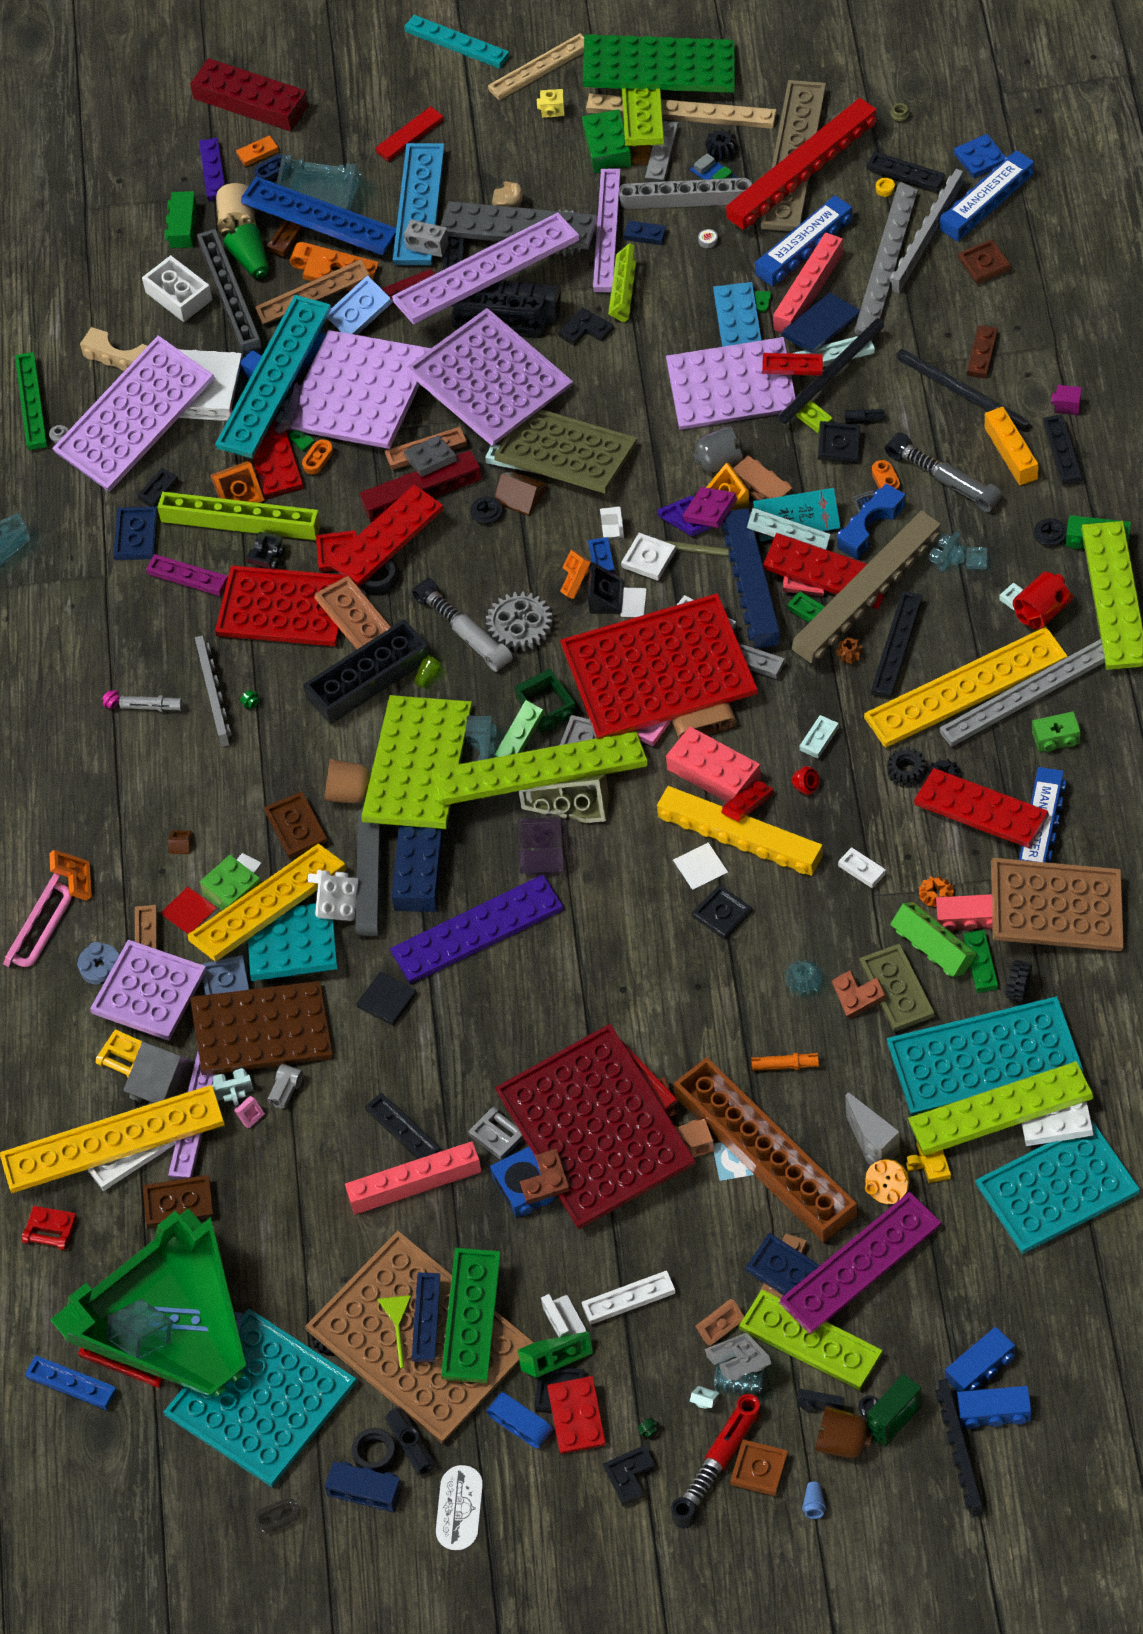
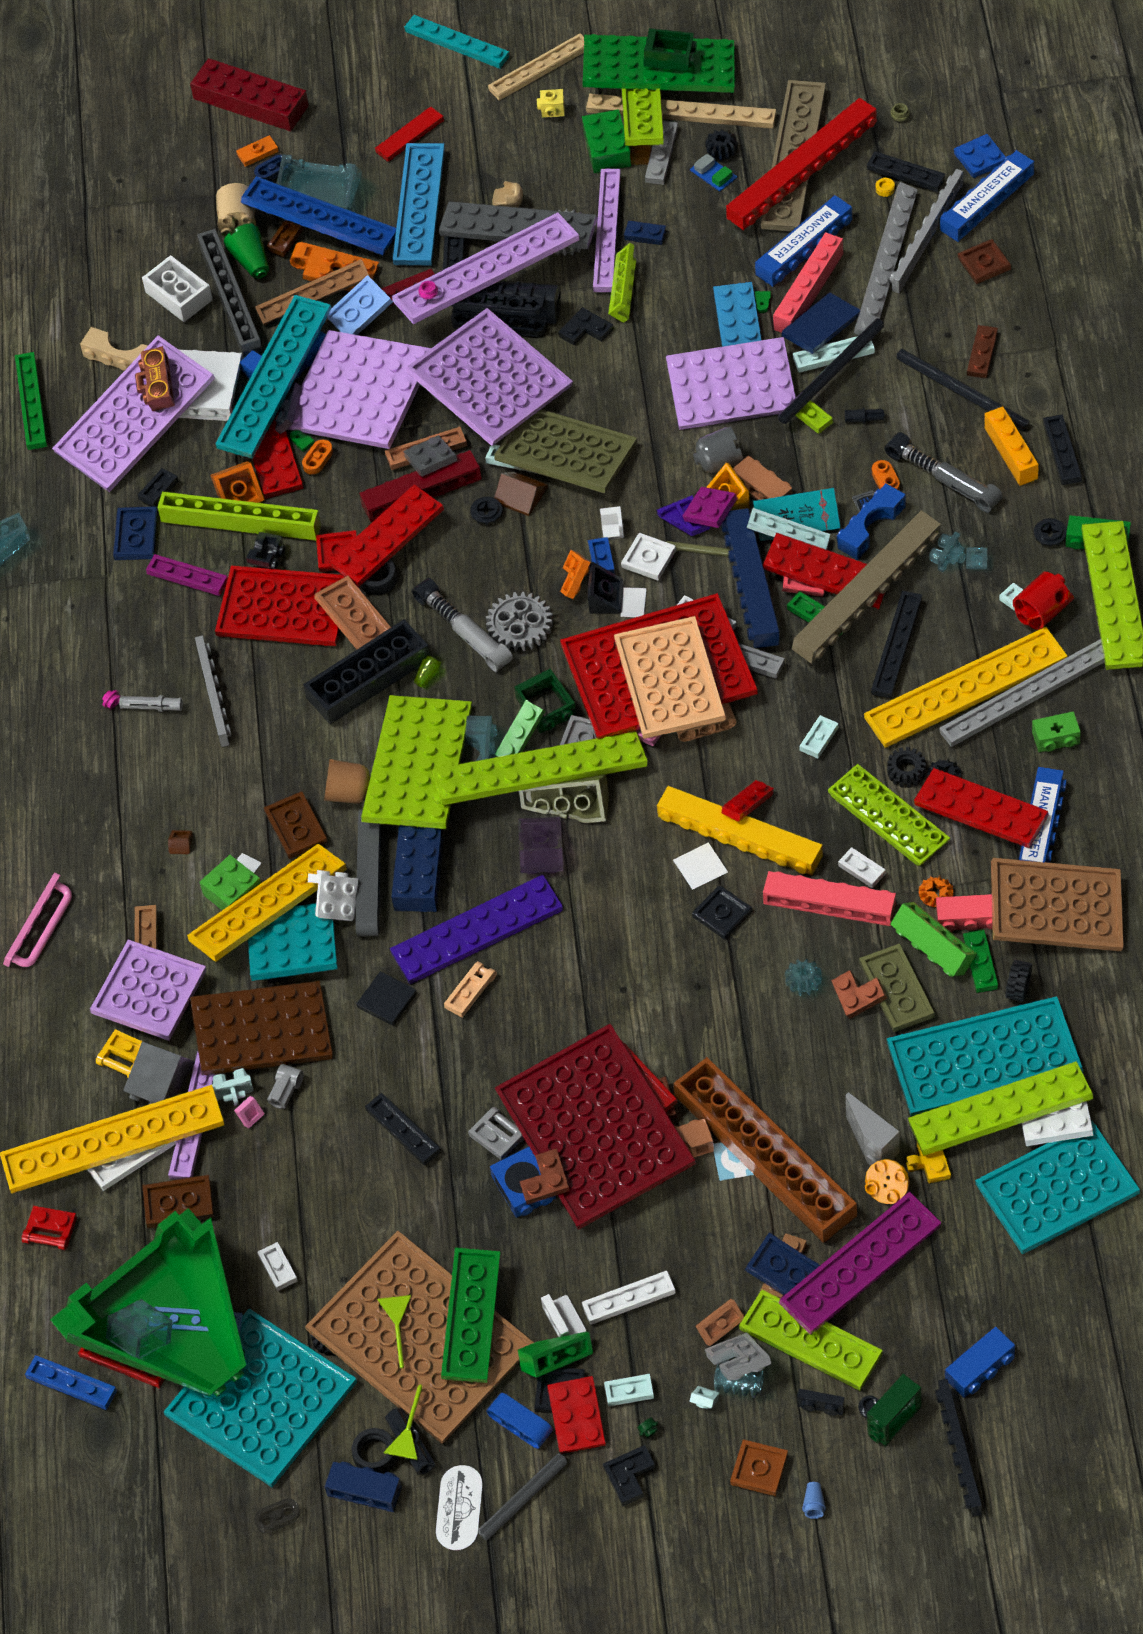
light grey plate [49,425,68,444] -> none
orange plate [49,850,92,901] -> none
sand blue plate [77,942,119,985] -> none
red sticker [160,886,217,934] -> none
green brick [165,191,197,248] -> none
dark purple plate [199,138,225,202] -> none
sand blue plate [201,955,249,995] -> none
green plate [240,690,259,709] -> none
coral brick [345,1141,481,1215] -> none
light grey brick [404,220,449,257] -> none
dark blue plate [411,1272,441,1363] -> none
light grey beam [619,178,752,209] -> none
coral brick [666,727,761,802] -> none
piece [671,1394,761,1529] -> none
tile [698,229,718,248] -> none
orange pin [752,1052,819,1072] -> none
red plate [762,353,823,376] -> none
red cone [792,766,819,795] -> none
reddish brown cylinder [815,1406,872,1458] -> none
black tile [817,421,860,464] -> none
dark orange gear [836,637,863,664] -> none
blue brick [957,1386,1031,1429] -> none
magenta brick [1051,385,1082,415] -> none
none -> copper piece [135,346,175,411]
none -> white plate [257,1242,298,1291]
none -> lime piece [384,1384,422,1460]
none -> dark pink plate [418,281,438,299]
none -> light nougat plate [444,961,497,1018]
none -> dark grey axle [478,1453,567,1540]
none -> light aqua plate [604,1374,654,1407]
none -> light nougat plate [614,616,725,739]
none -> dark green window [643,28,697,71]
none -> coral brick [763,871,896,926]
none -> lime plate [828,764,950,866]

